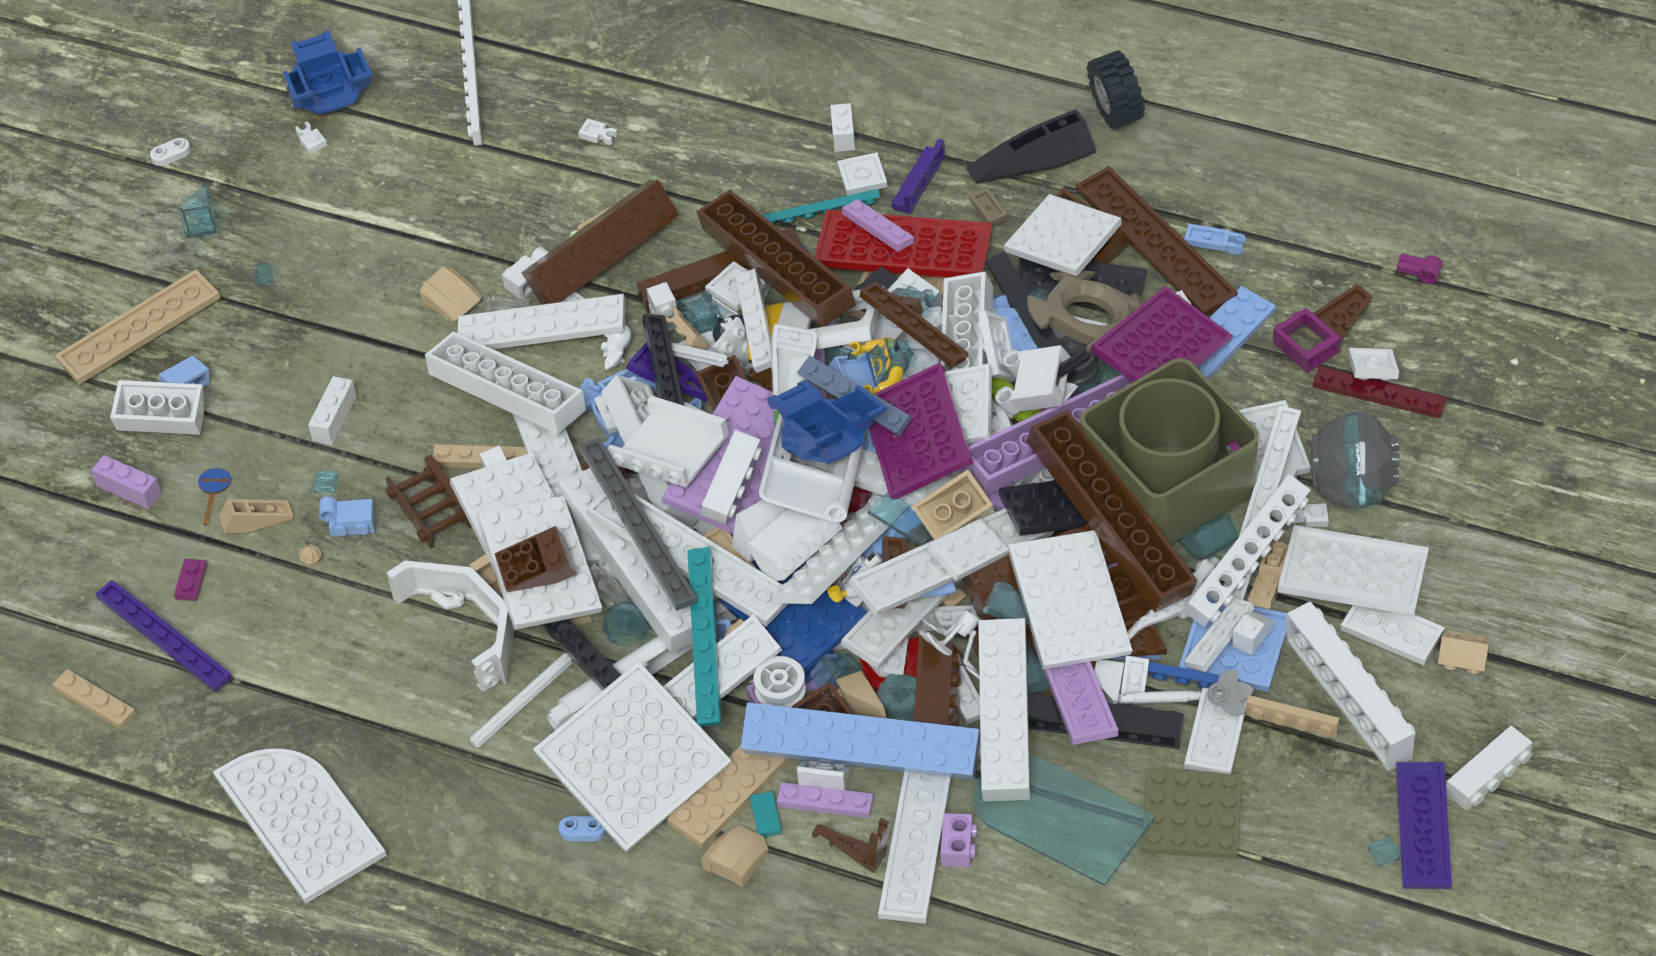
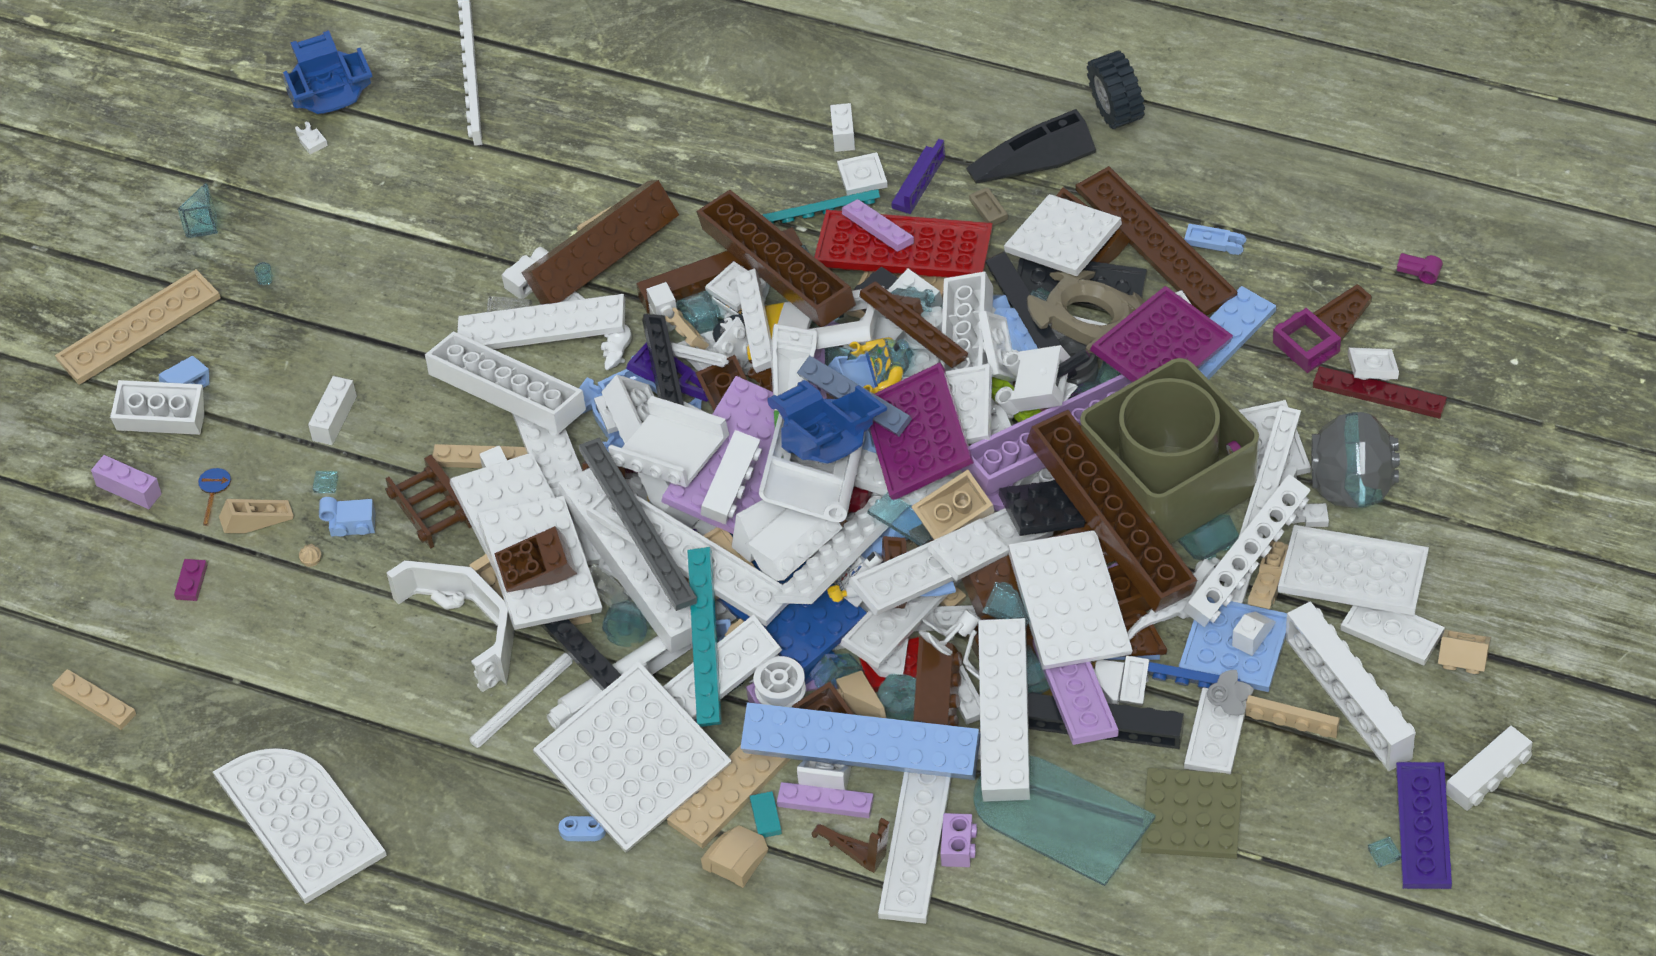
dark purple plate [95,580,232,693] -> none
white plate [150,138,191,166] -> none
tan slope [420,266,482,322] -> none
white plate [578,118,617,145] -> none
white piece [1118,690,1201,705] -> none
white plate [1184,598,1254,672] -> none

